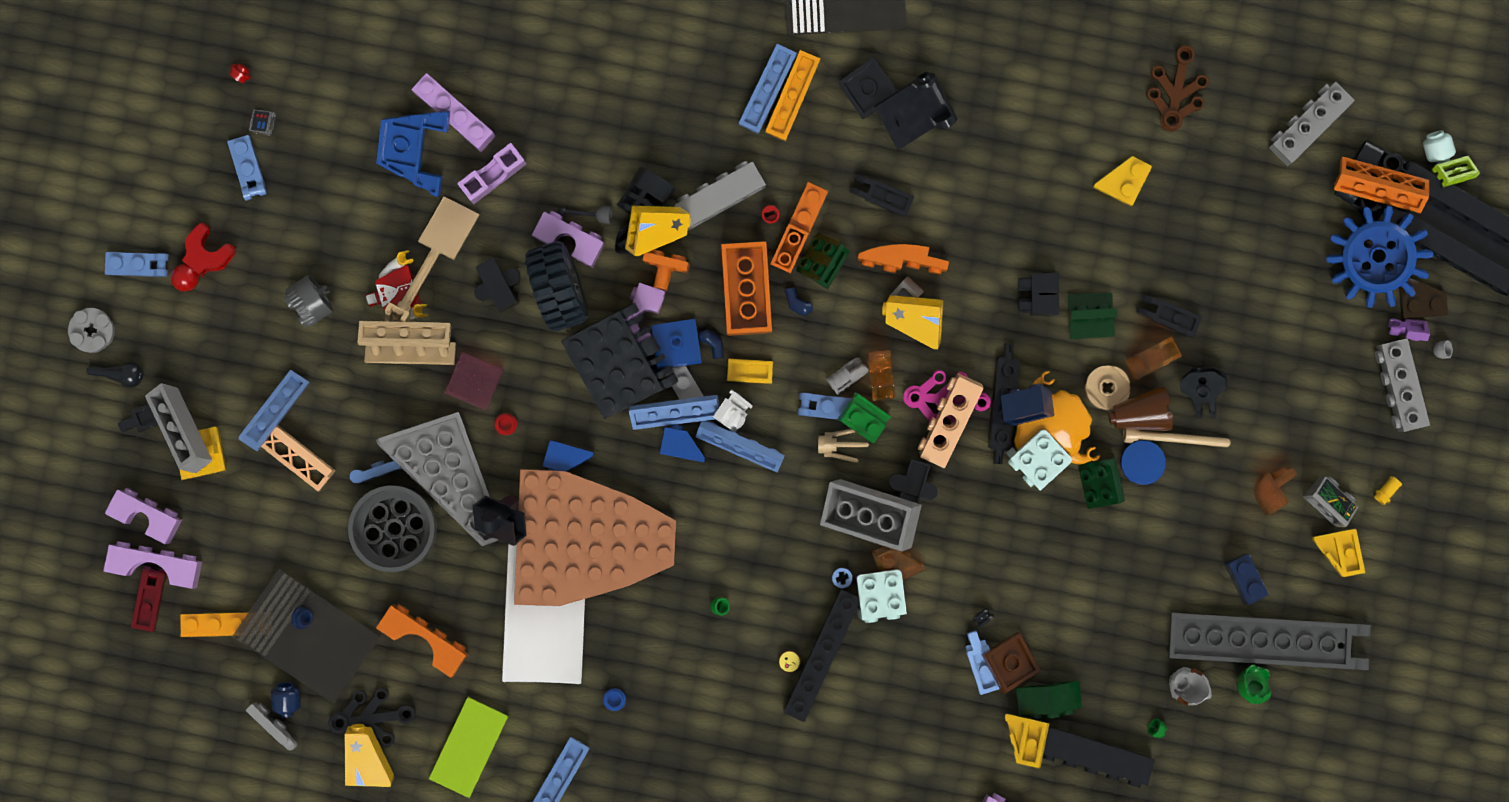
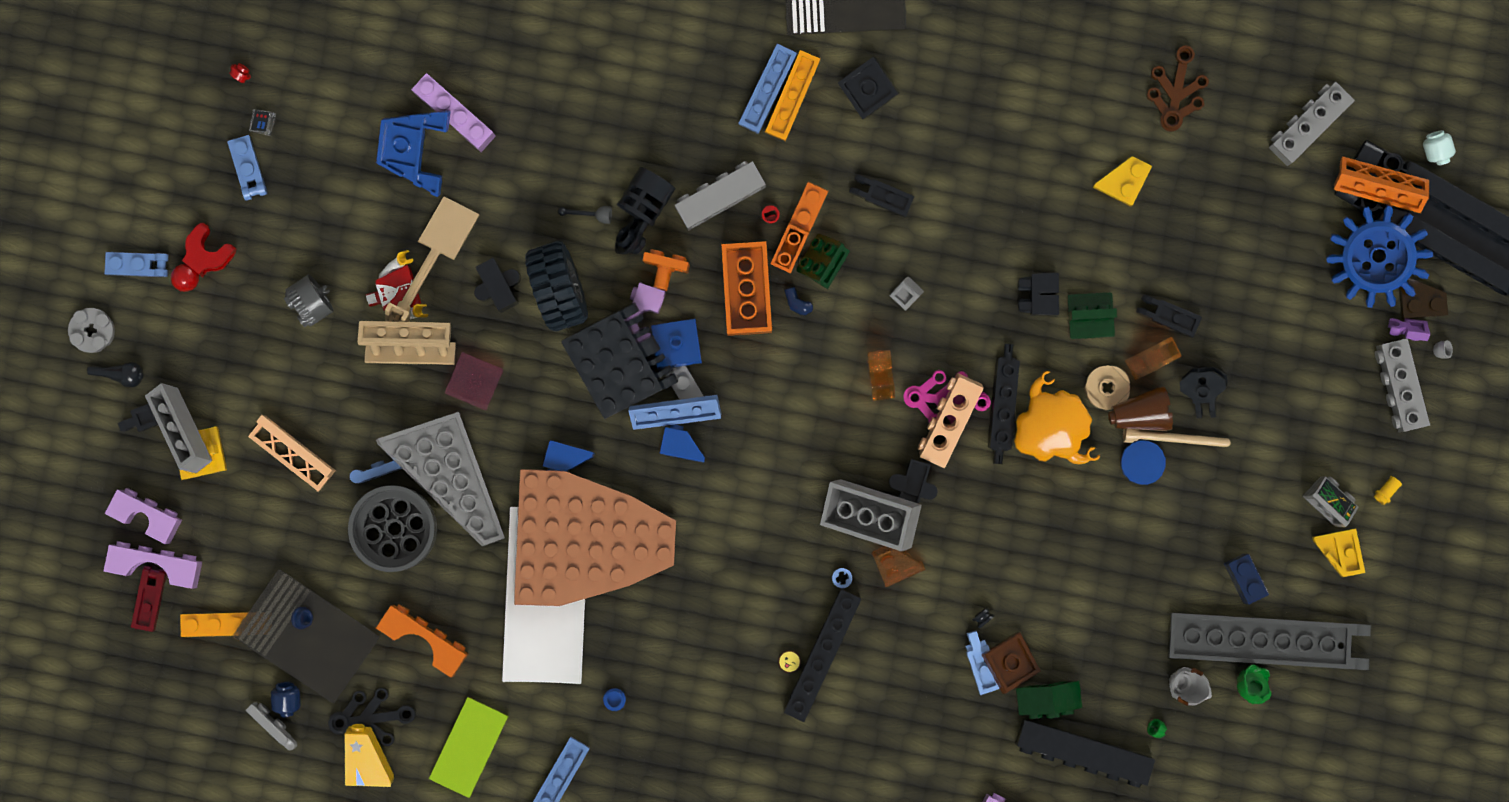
medium blue plate [239,370,309,452] -> none
lavender arch [457,143,526,204] -> none
black piece [472,495,527,546] -> none
red plate [495,413,517,436] -> none
lavender arch [532,211,605,268] -> none
yellow slope [625,206,691,256] -> none
medium blue plate [696,421,785,472] -> none
dark blue arm [699,329,724,359] -> none
green hinge [710,597,730,616] -> none
white plate [713,390,752,432] -> none
yellow tile [727,359,773,384] -> none
medium blue plate [797,393,853,420] -> none
tan plant [818,429,869,463] -> none
light grey hinge [826,357,869,395] -> none
green plate [837,392,891,444] -> none
orange slope [857,244,949,275] -> none
light aqua bracket [857,569,907,623] -> none
black door [874,72,958,150] -> none
yellow slope [882,295,943,350] -> none
dark blue brick [1001,384,1054,426] -> none
yellow wing [1005,714,1049,768] -> none
light aqua bracket [1006,429,1072,491] -> none
dark green bracket [1078,458,1125,509] -> none
clear orange brick [1255,466,1297,515] -> none
lime tile [1432,156,1480,187] -> none

